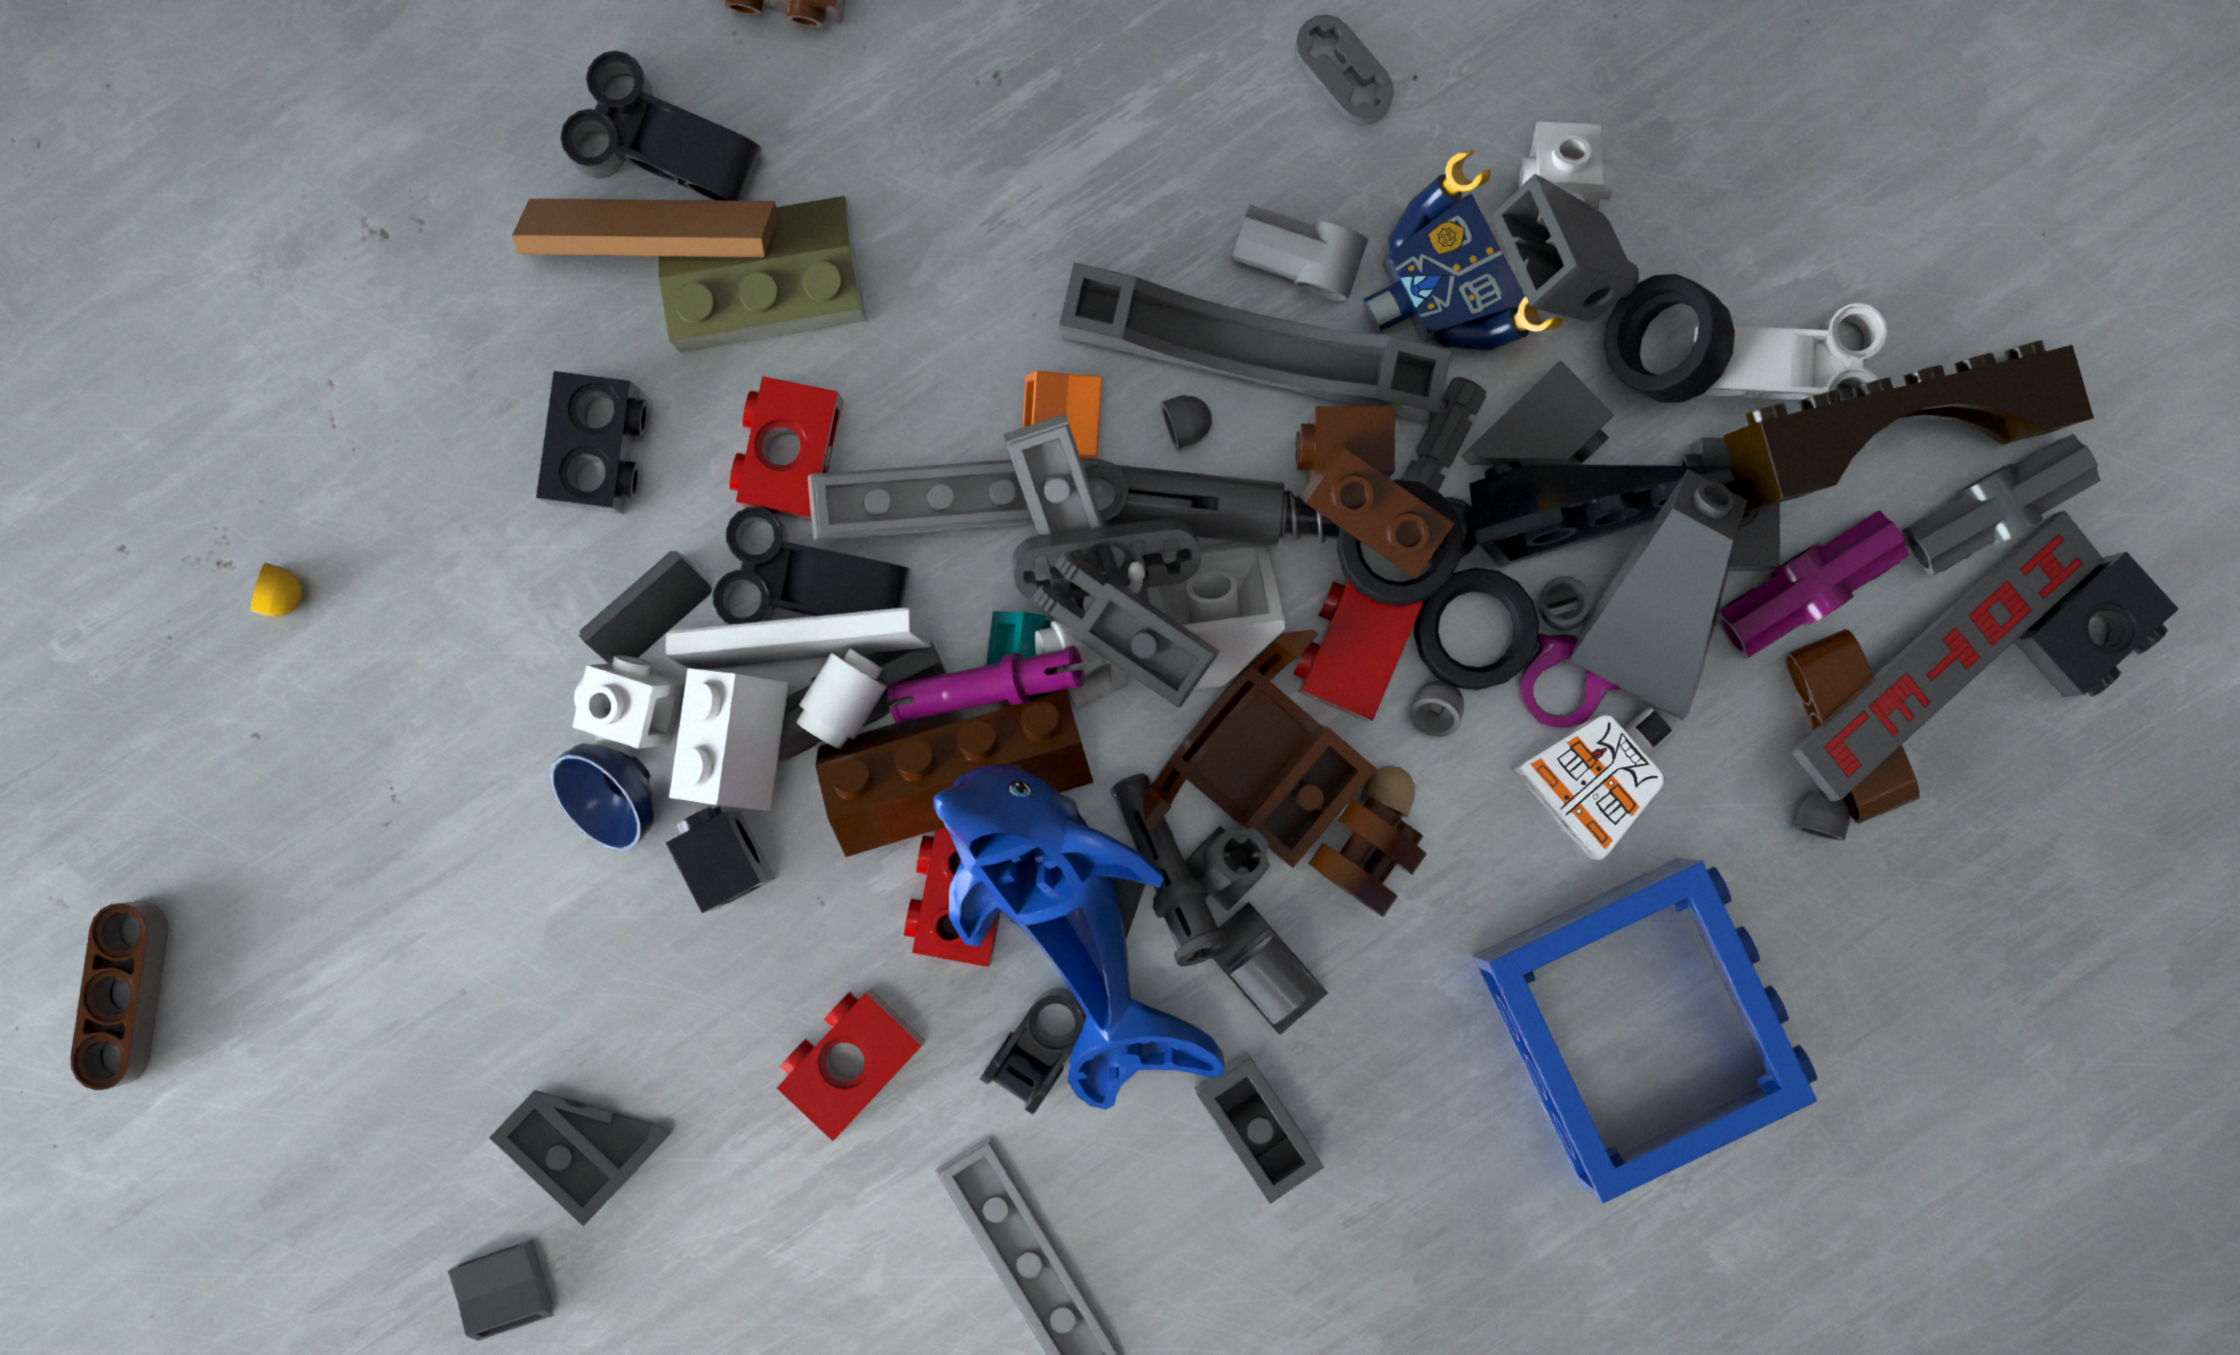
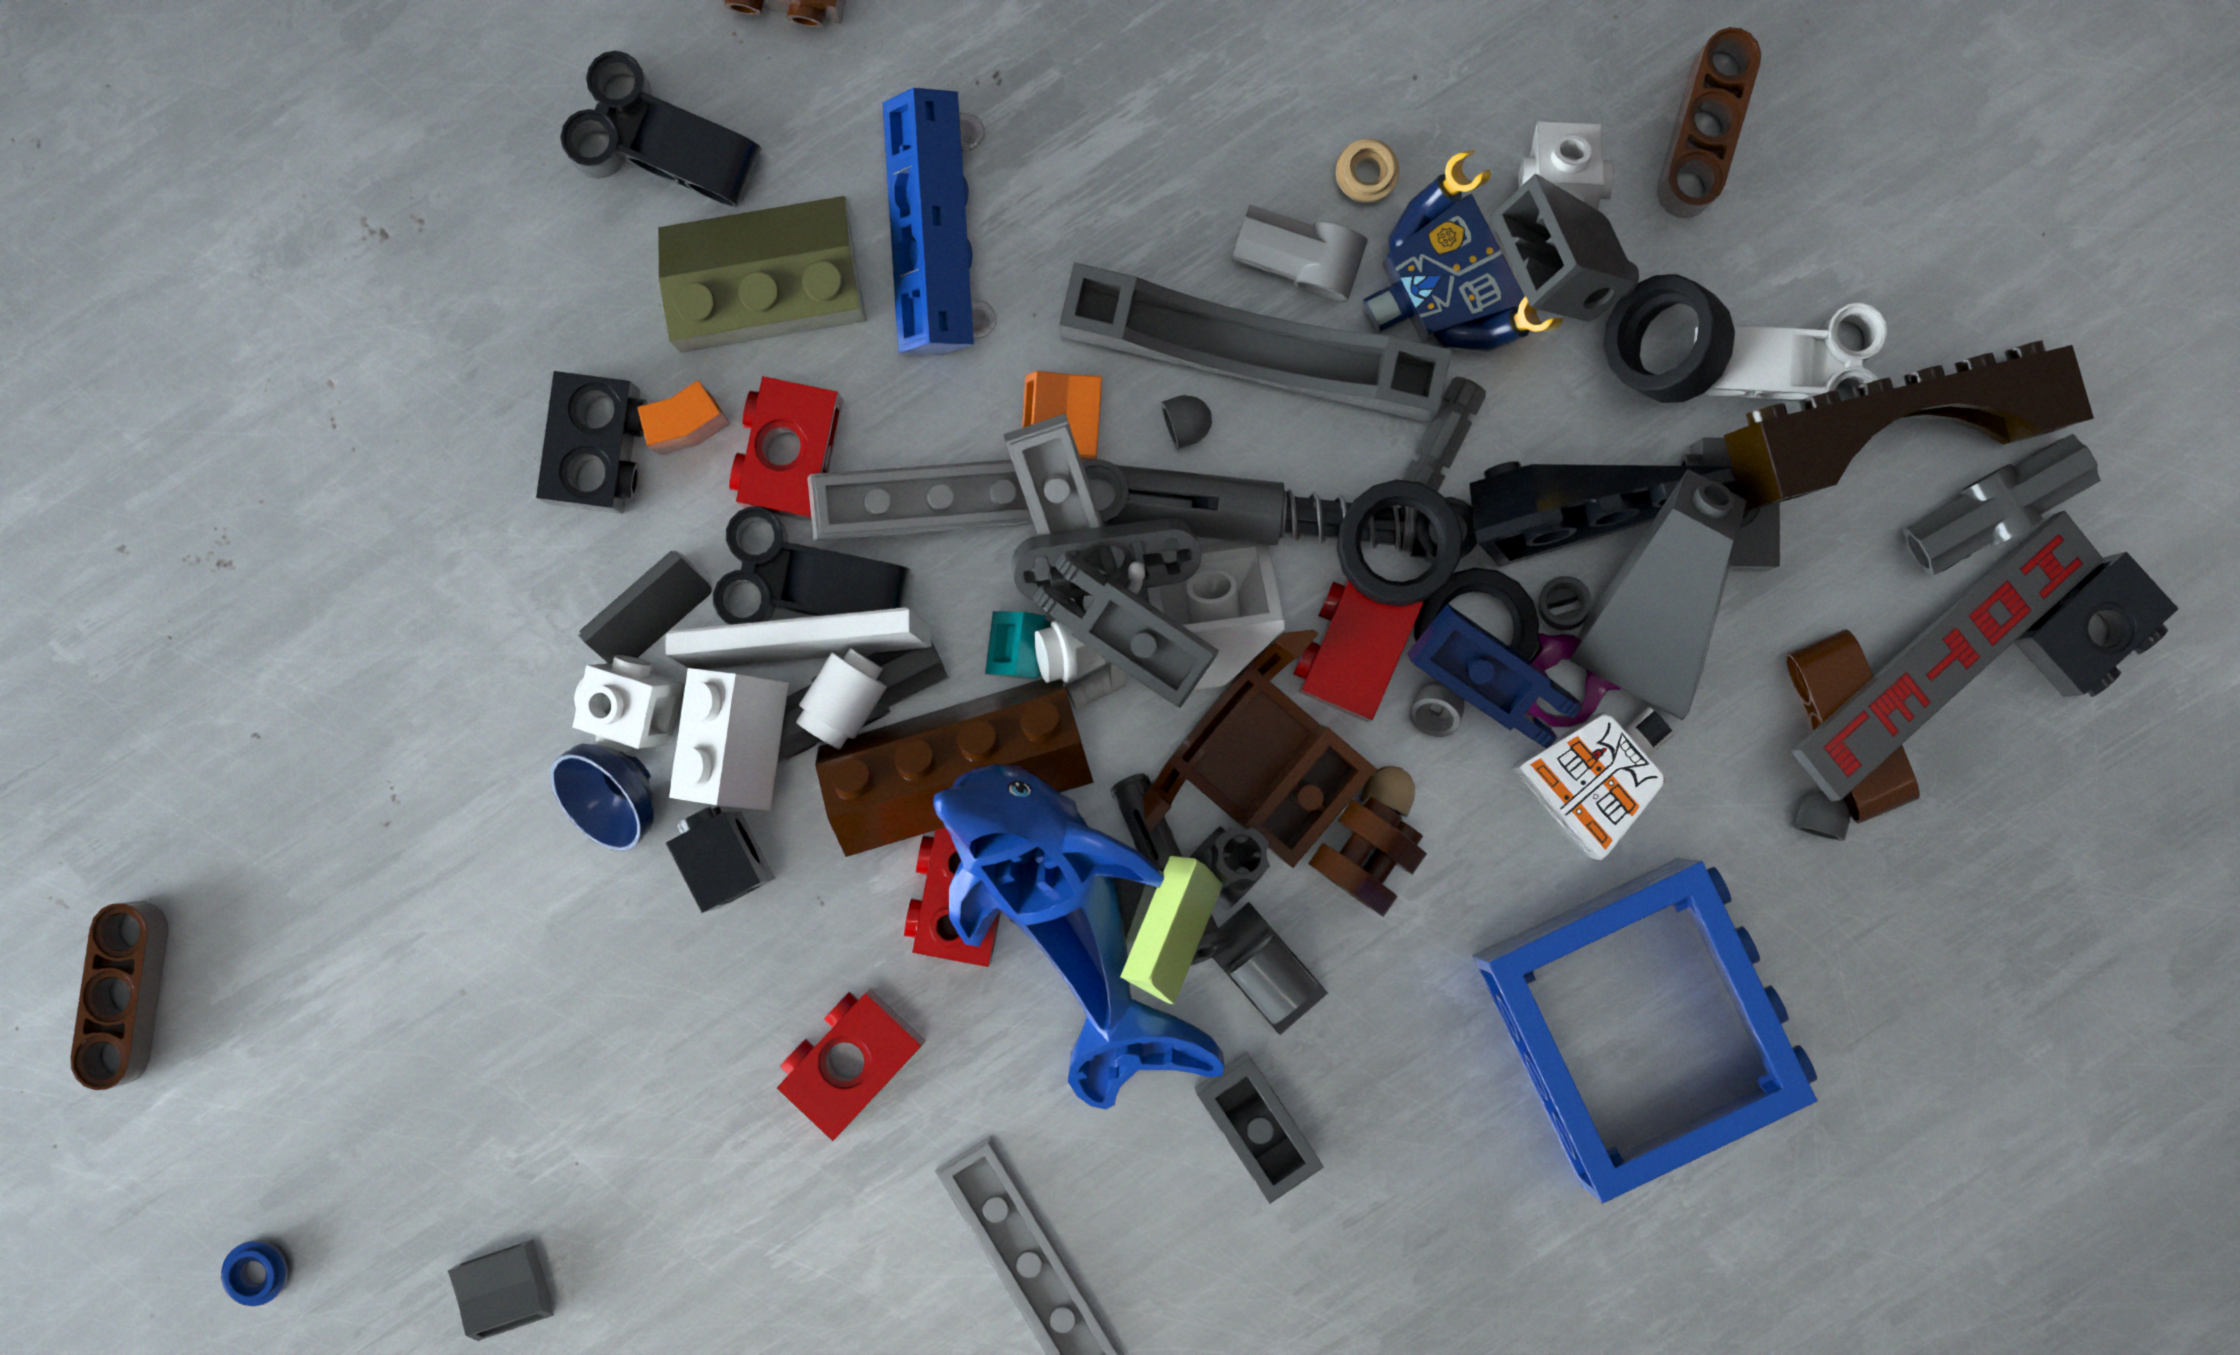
yellow hinge [250,562,302,617] -> none
dark grey wing [489,1090,671,1226] -> none
medium nougat tile [512,199,778,258] -> none
magenta pin [887,646,1084,724] -> none
black piece [979,988,1086,1115] -> none
dark grey beam [1295,14,1394,126] -> none
reddish brown brick [1296,406,1395,483] -> none
reddish brown brick [1299,443,1454,579] -> none
dark grey slope [1461,361,1614,466] -> none
magenta piece [1717,510,1909,659] -> none
none -> blue plate [221,1240,288,1306]
none -> orange piece [637,380,731,455]
none -> blue piece [882,87,997,355]
none -> yellowish green slope [1120,856,1223,1004]
none -> tan plate [1336,139,1399,203]
none -> dark blue hinge [1407,603,1583,749]
none -> reddish brown beam [1657,27,1761,218]

